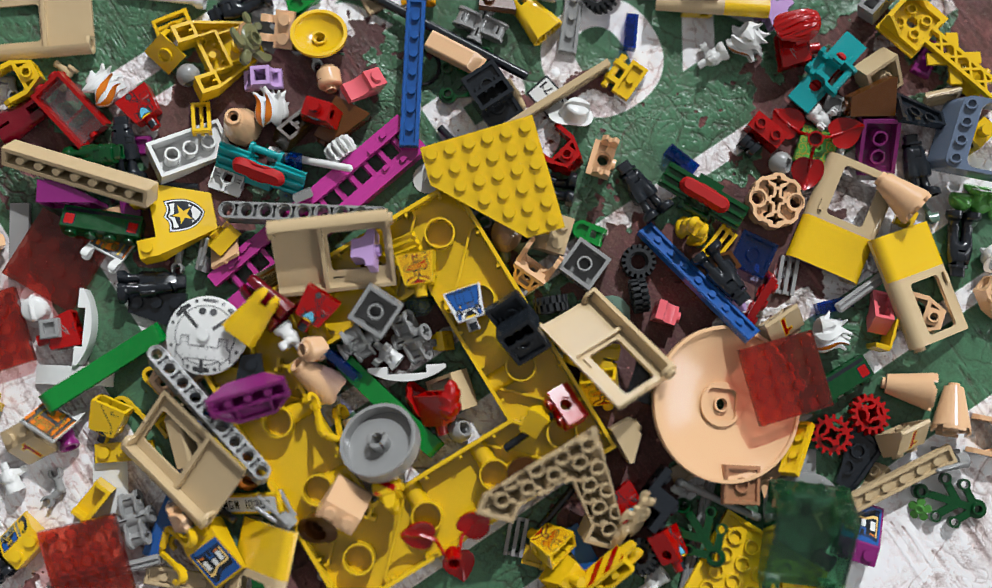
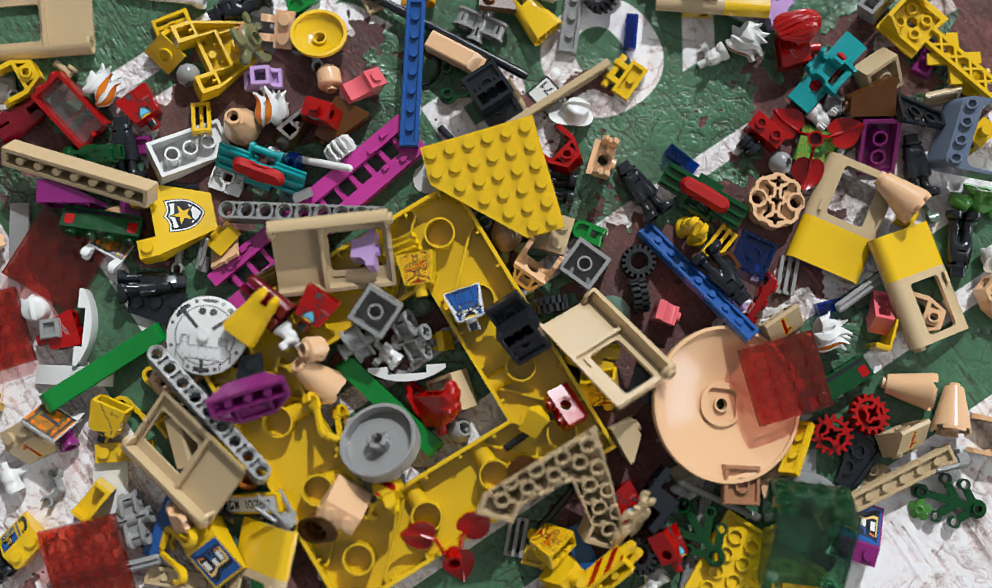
clear blue tile [324,350,363,382] -> none

